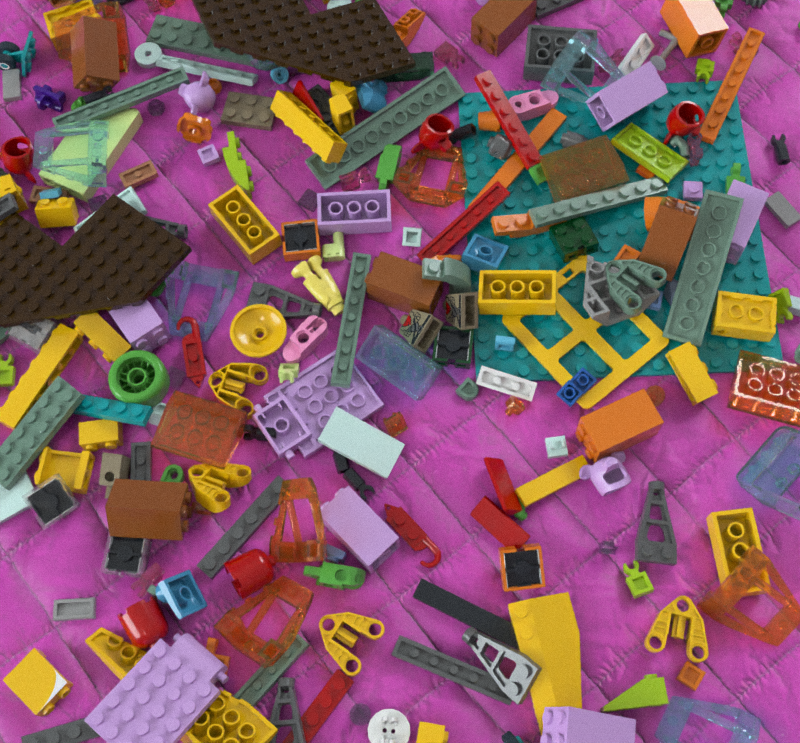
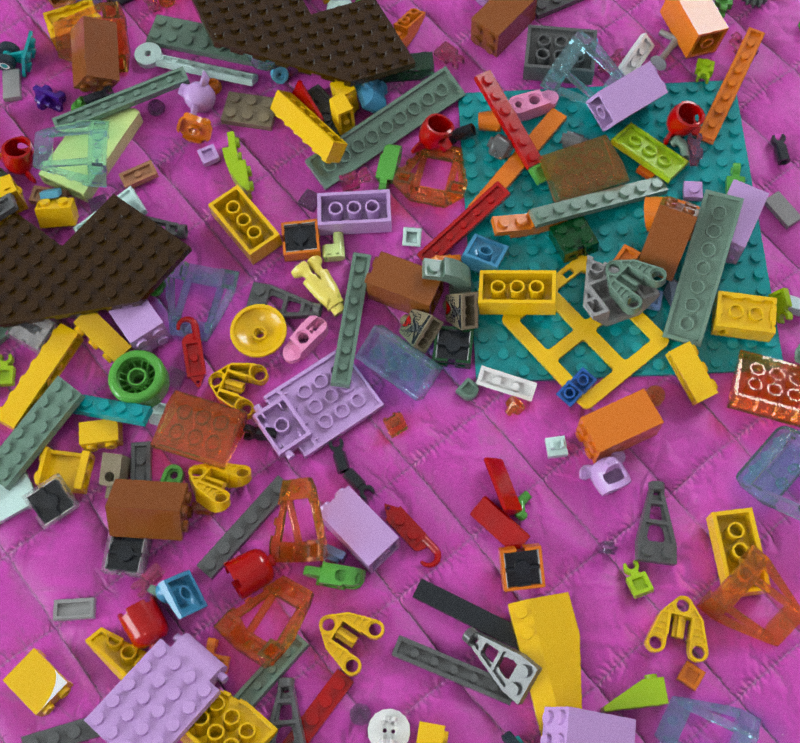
yellowish green plate [278,363,300,383] -> none
light aqua tile [317,406,405,479] -> none
medium azure tile [494,335,515,352] -> none
yellow tile [515,455,588,508] -> none

